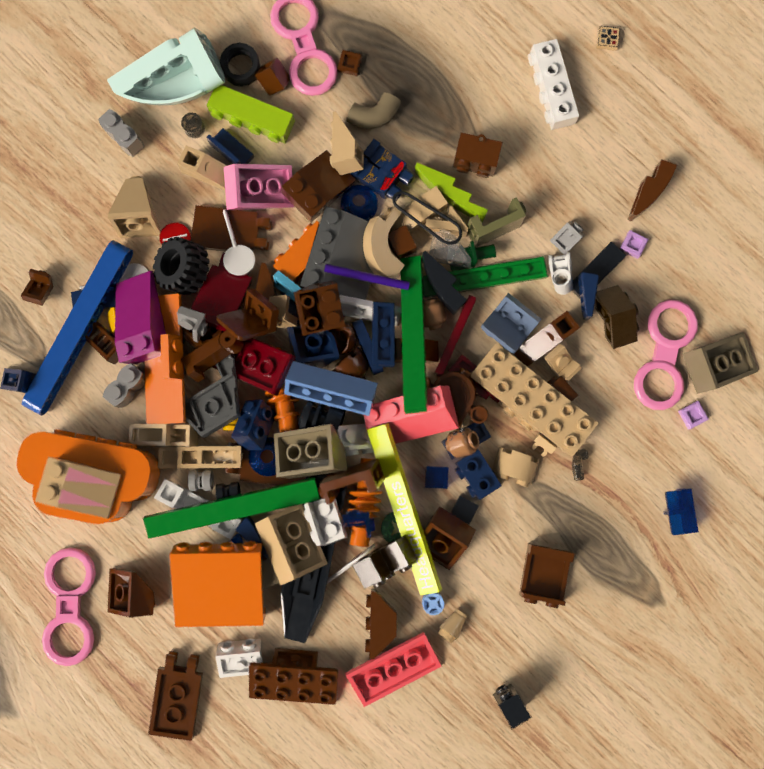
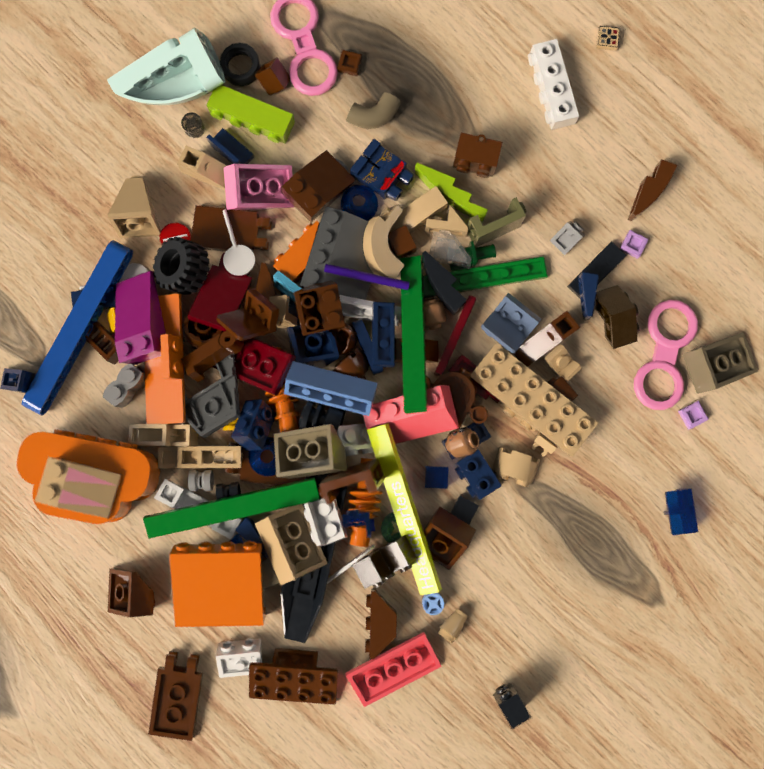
reddish brown bracket [21,269,54,306] -> none
bright pink bar [42,547,96,666] -> none
light grey brick [98,109,144,157] -> none
light grey bracket [177,306,208,342] -> none
tan slope [330,111,364,175] -> none
black piece [392,191,462,245] -> none
reddish brown panel [519,543,575,608] -> none
white piece [548,252,573,295] -> none
clear smoke arm [572,448,588,481] -> none

